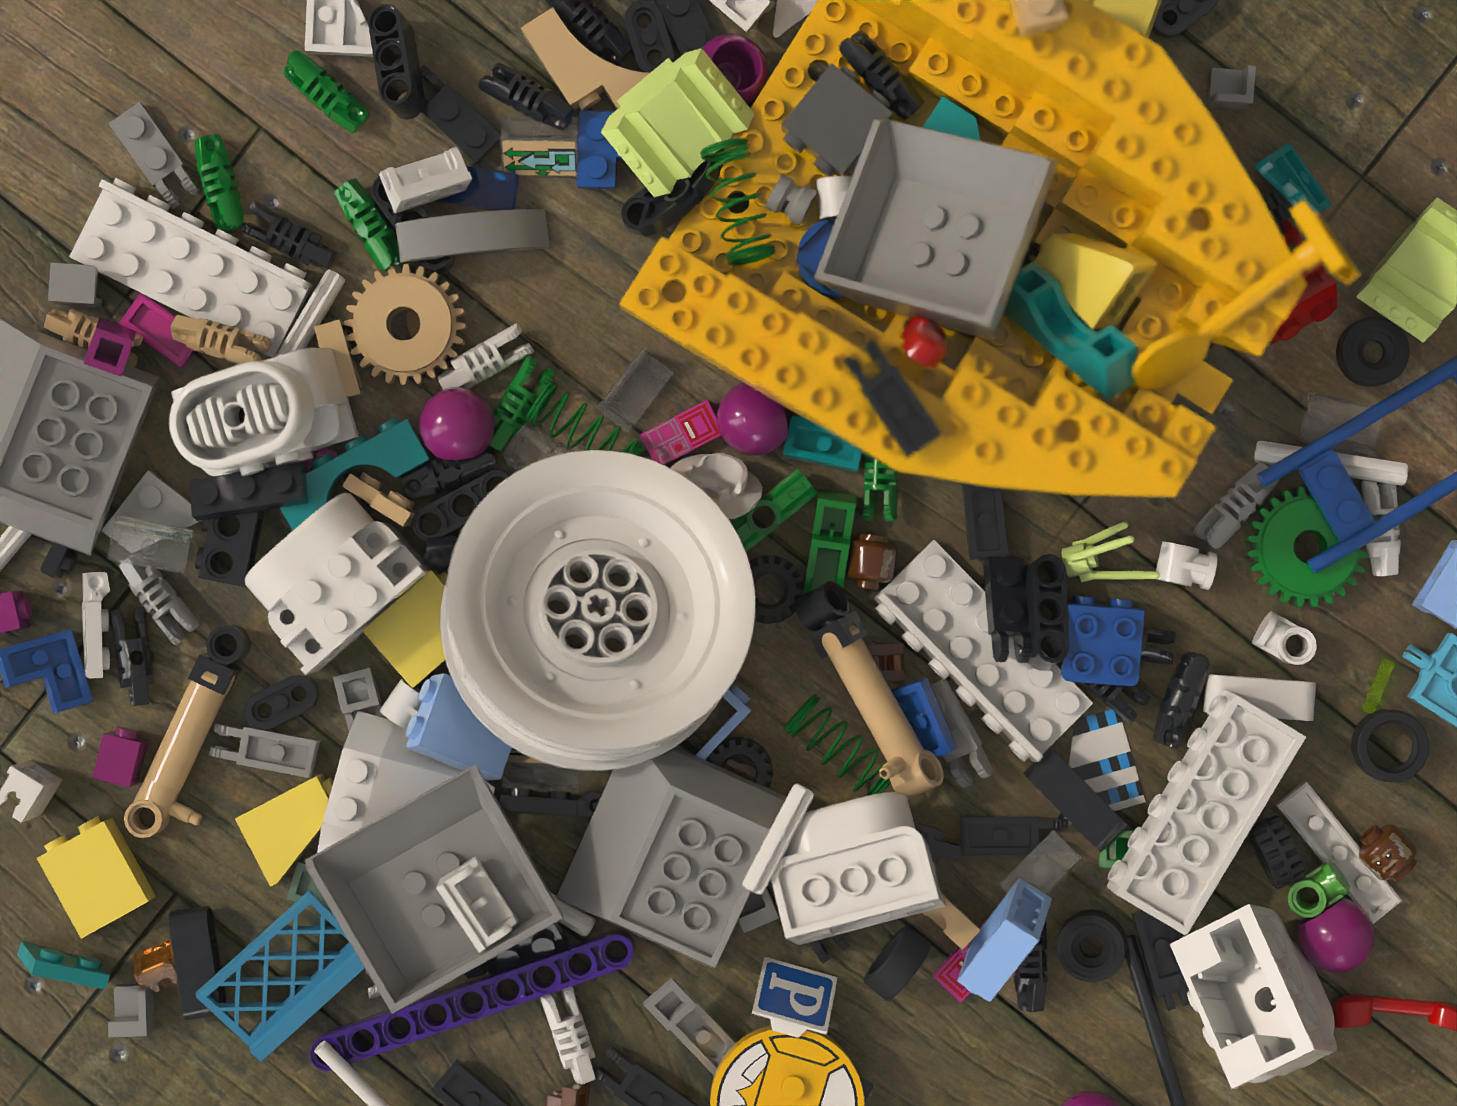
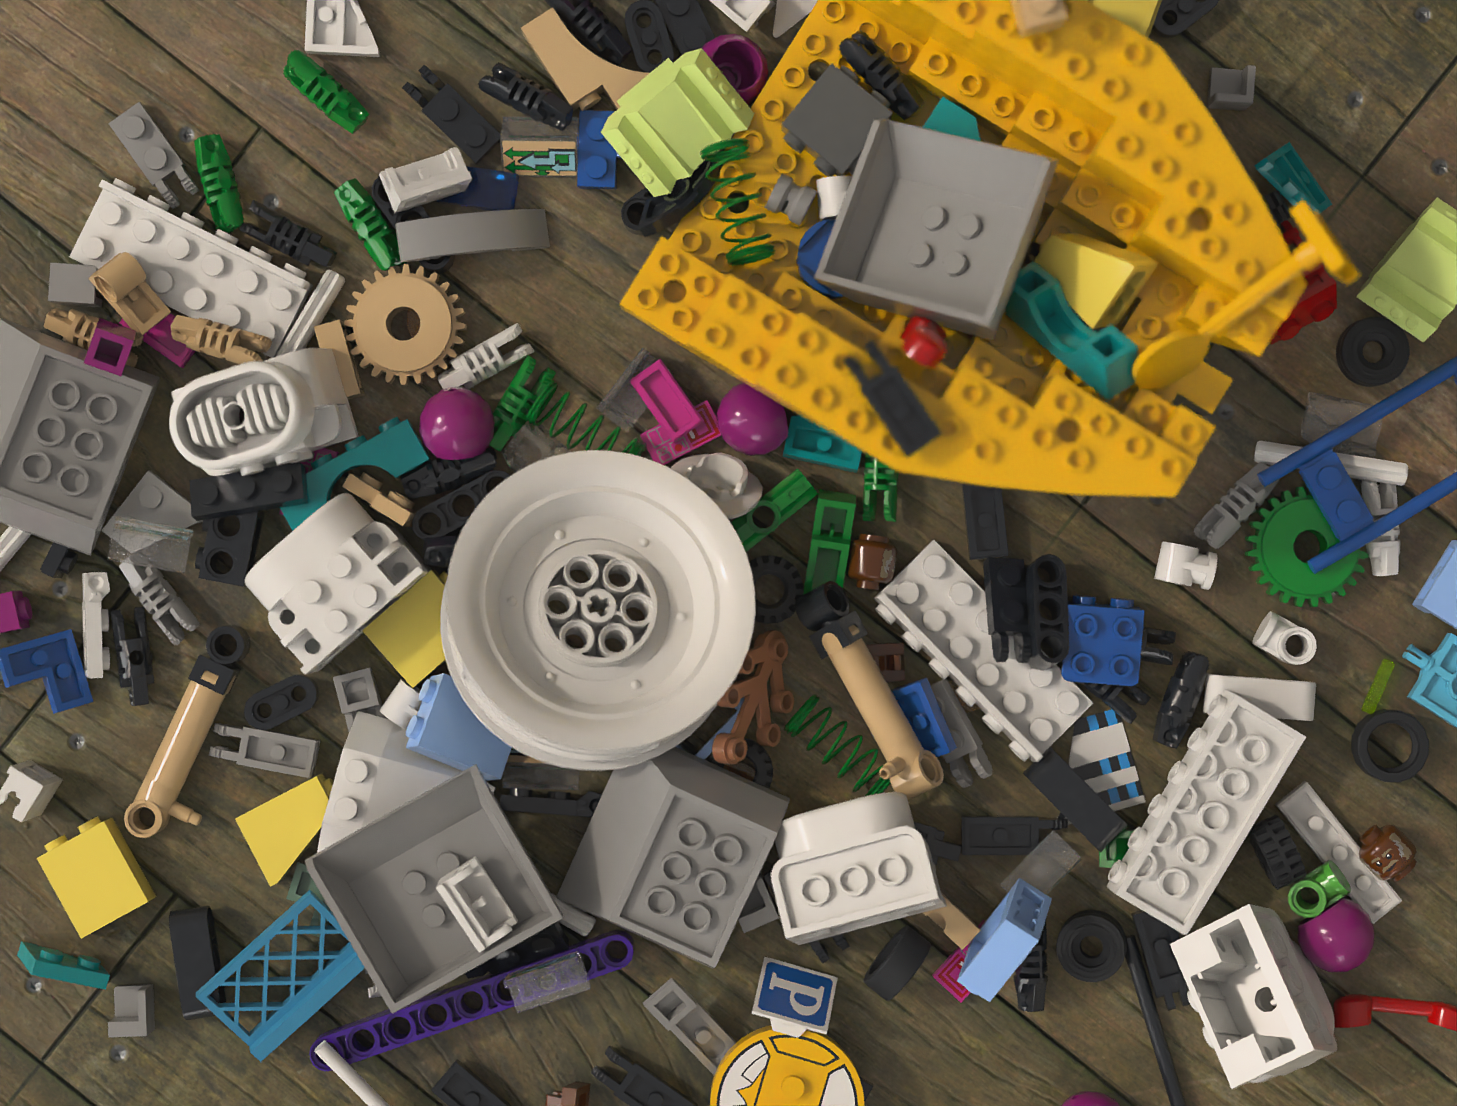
magenta brick [92,727,149,787] -> none
clear orange tile [134,940,177,992] -> none
black beam [368,4,425,120] -> none
white hinge [540,986,596,1085] -> none
white axle [743,784,814,895] -> none
yellowish green plant [1062,521,1159,582] -> none
none -> tan plate [88,252,171,338]
none -> clear panel [503,950,591,1013]
none -> dark pink tile [629,359,704,443]
none -> nougat plant [712,630,794,765]

